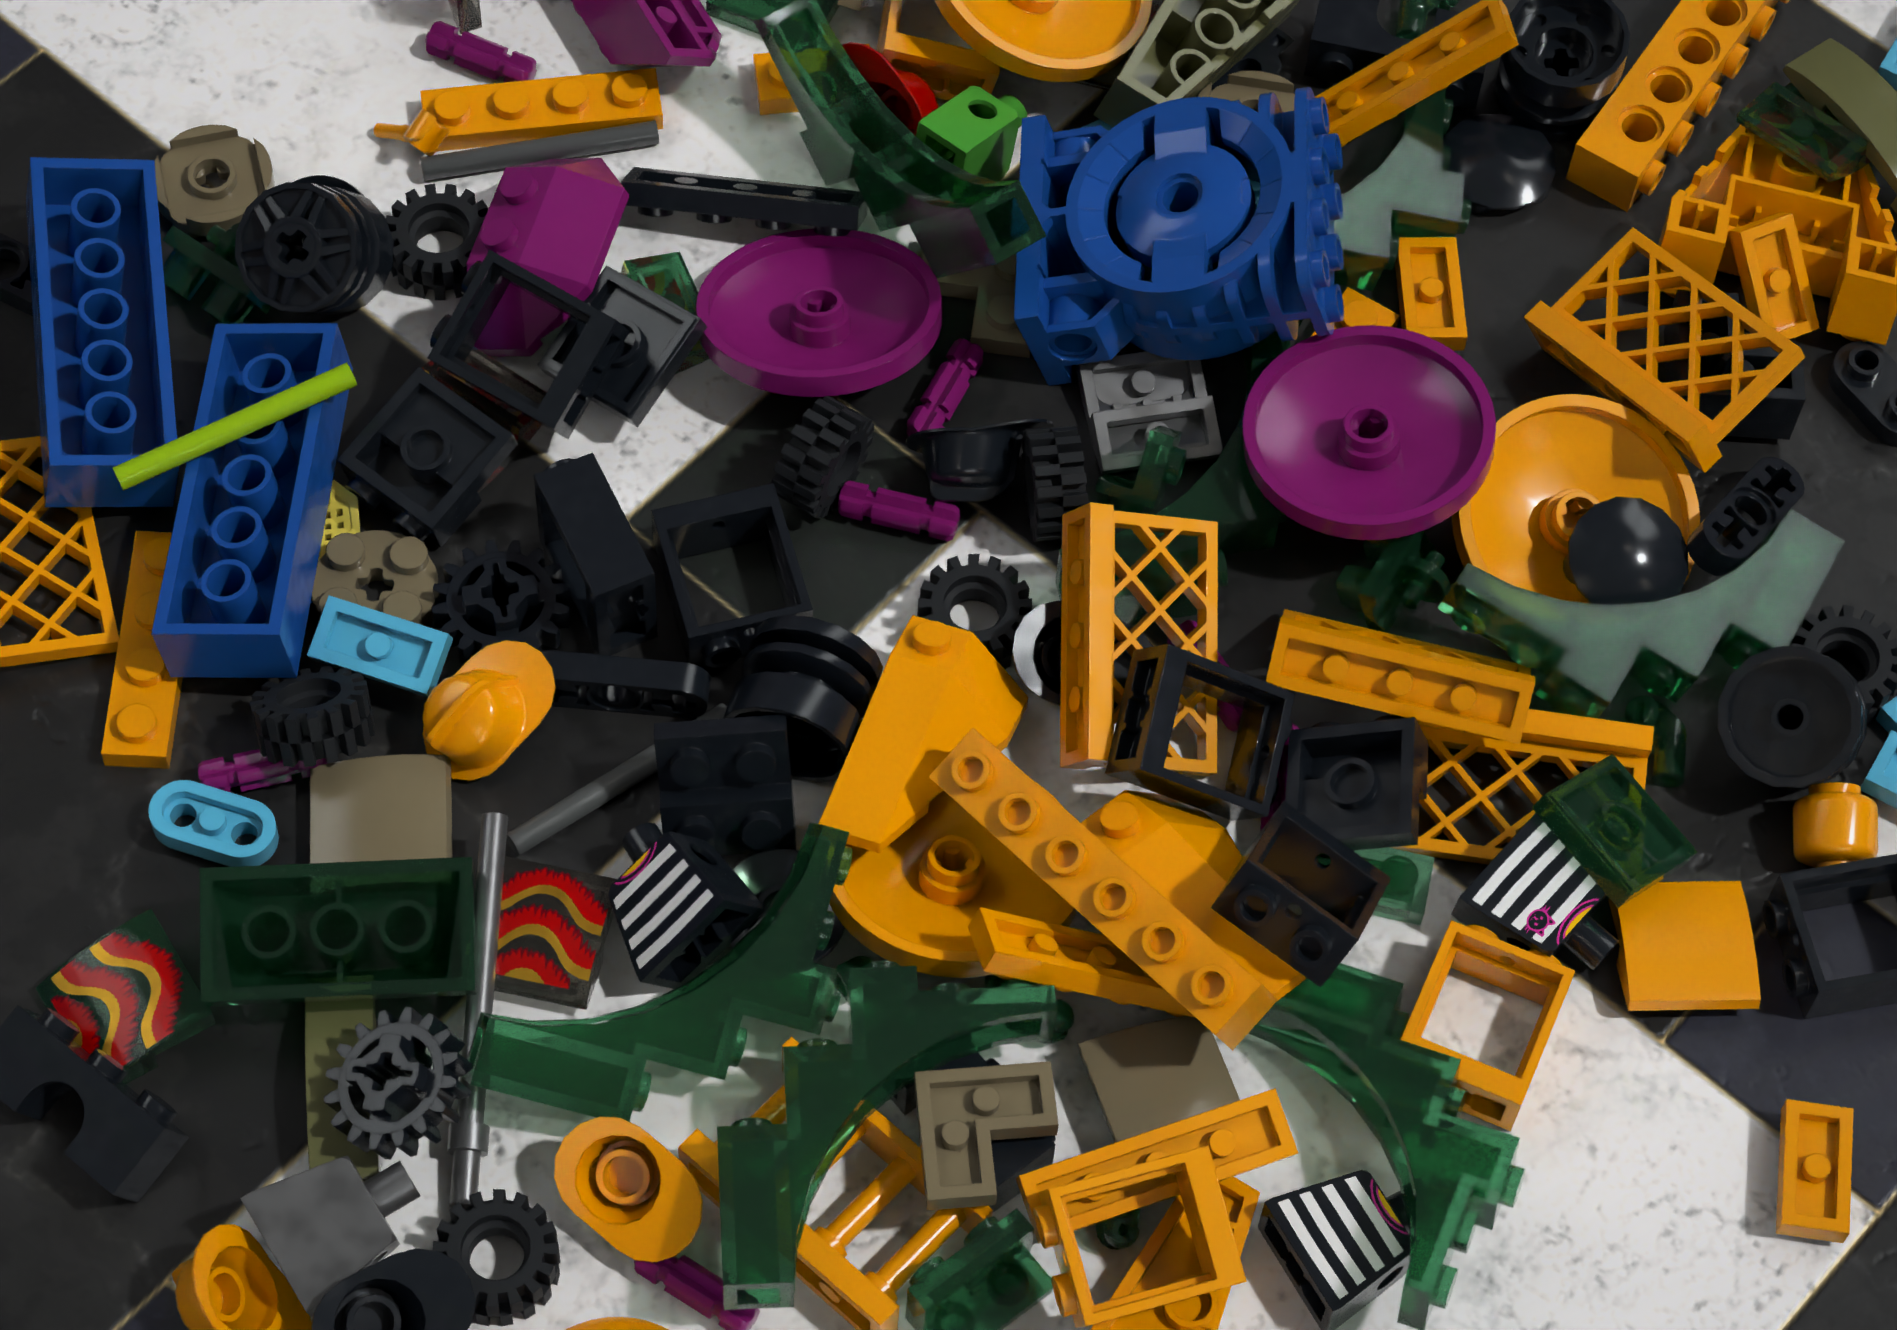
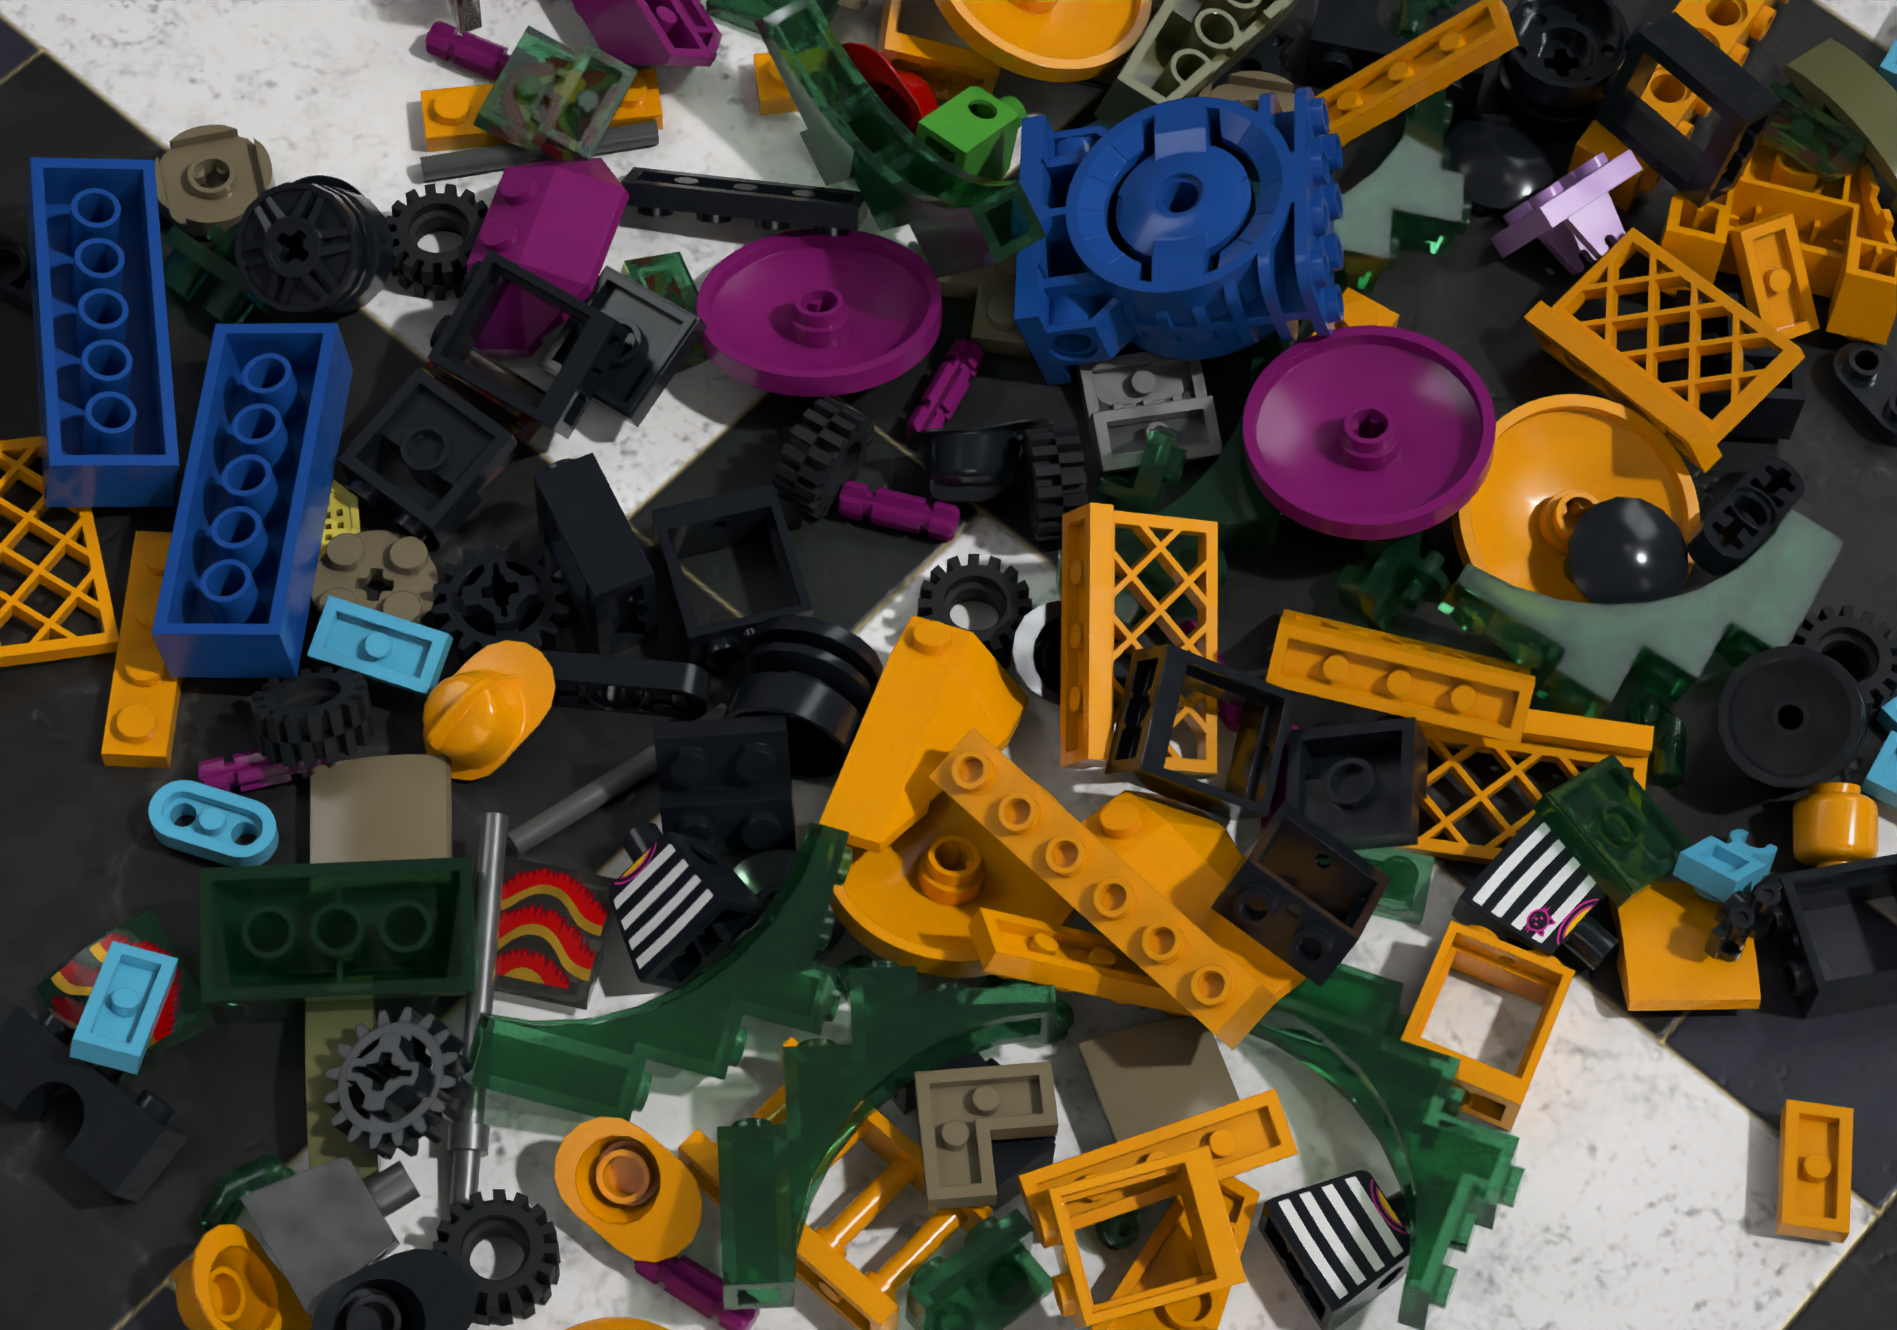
lime bar [112,362,357,491] -> none
light orange hand [374,109,450,156] -> none
light orange plate [1394,237,1468,351] -> none
none -> medium azure plate [70,941,178,1075]
none -> clear green arm [197,1155,296,1231]
none -> slope [473,25,639,161]
none -> lavender plate [1490,149,1642,275]
none -> black window [1595,12,1782,208]
none -> medium azure plate [1672,829,1778,902]
none -> black piece [1704,876,1782,962]

